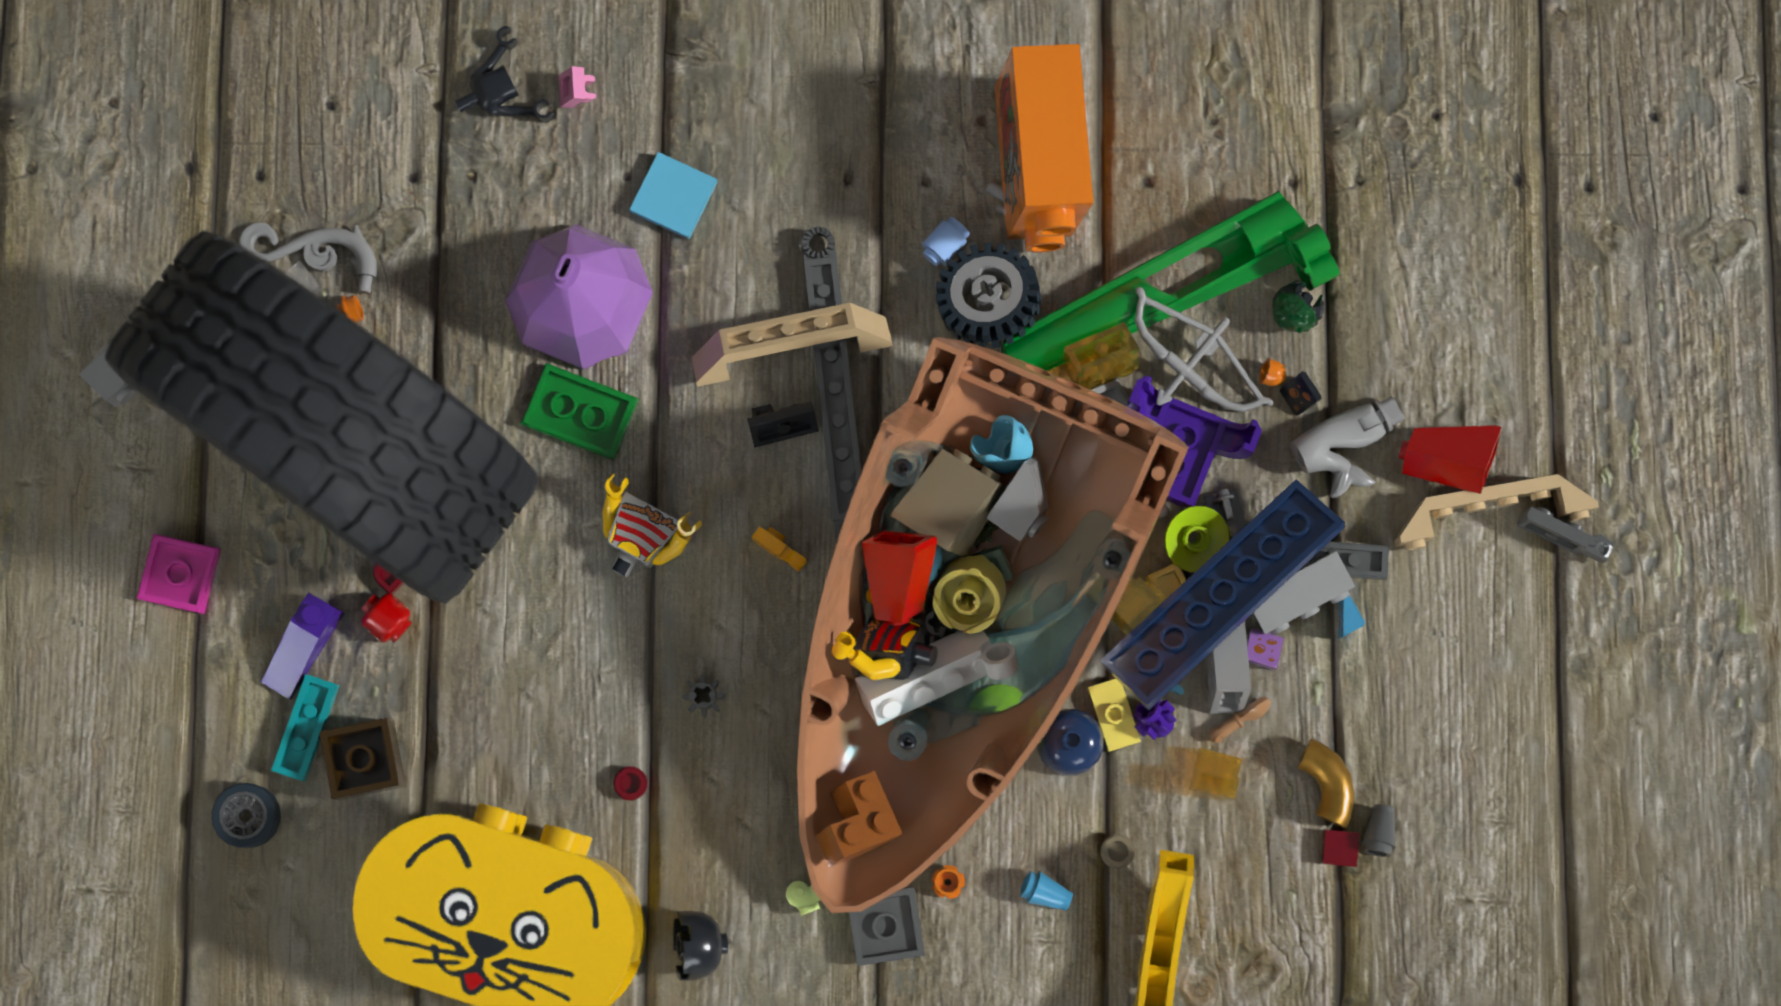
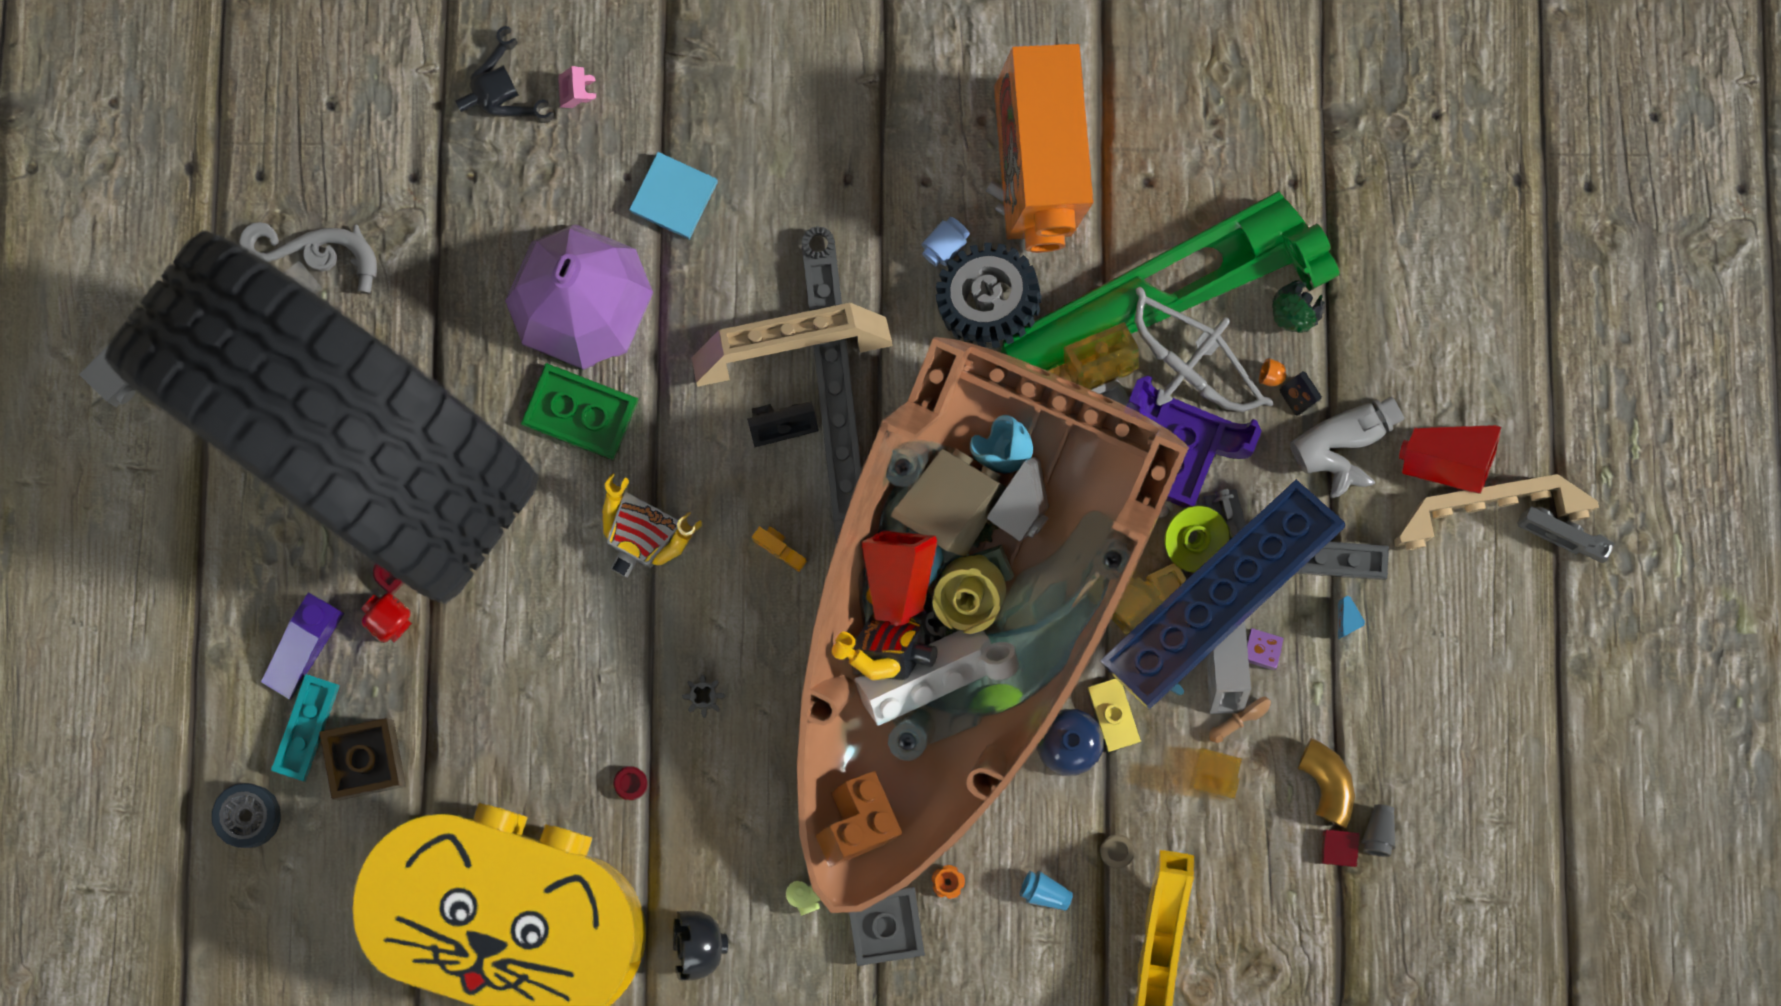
dark pink tile [136,534,221,614] -> none
orange plate [336,295,364,322] -> none
dark purple gear [1133,699,1177,740] -> none
light grey brick [1253,548,1355,635] -> none

